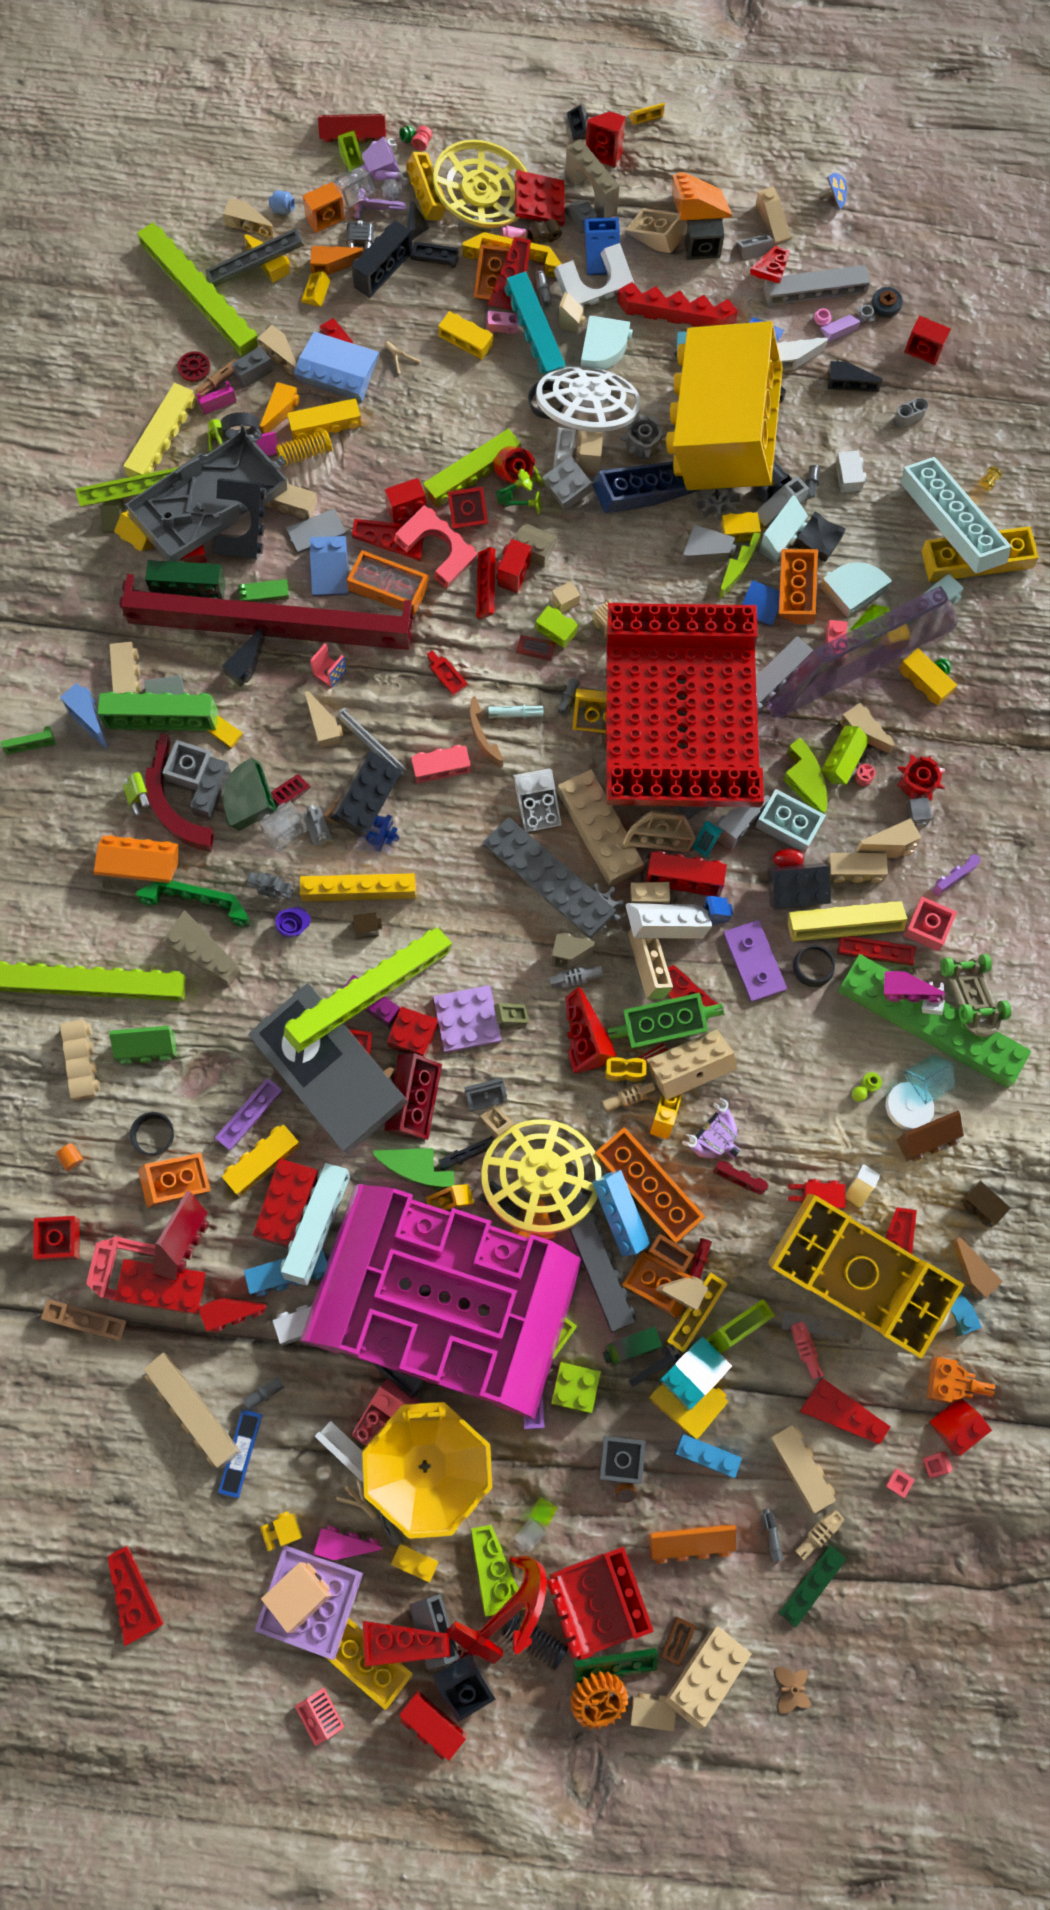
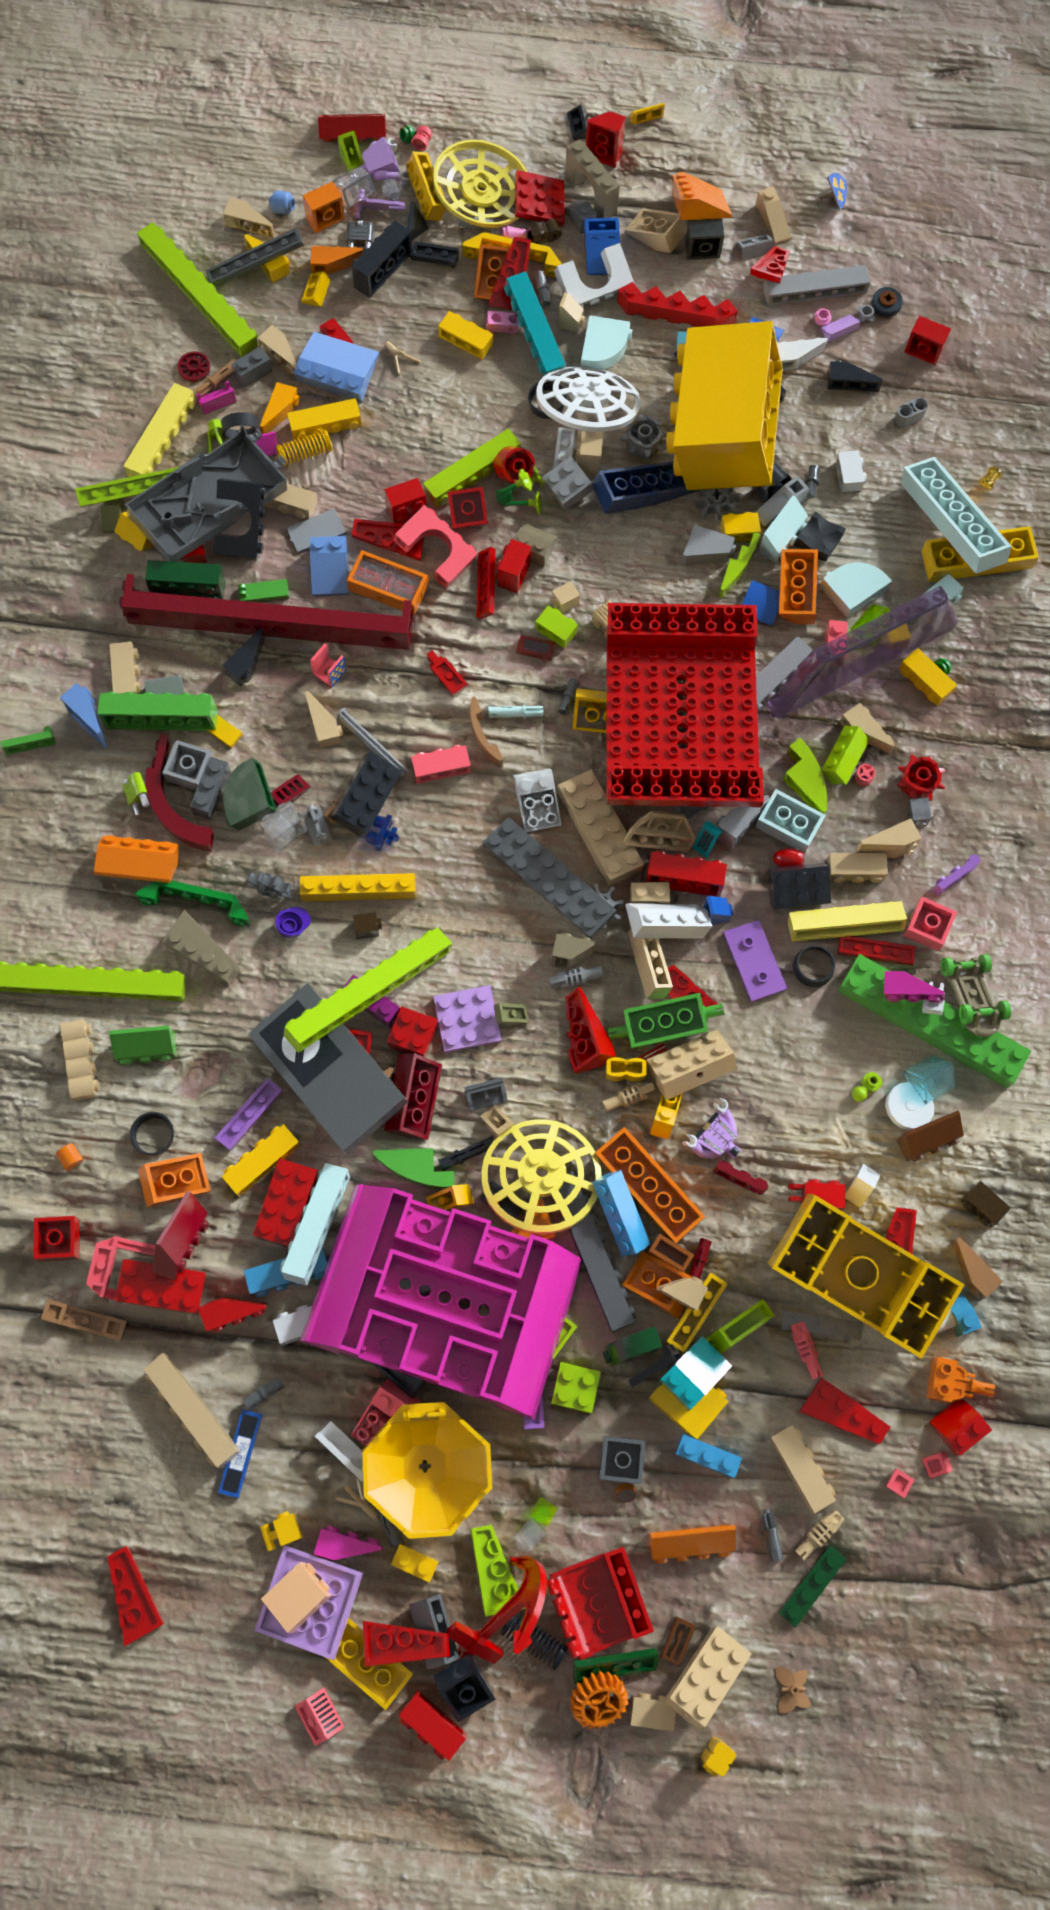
none -> yellow brick [701,1736,737,1778]

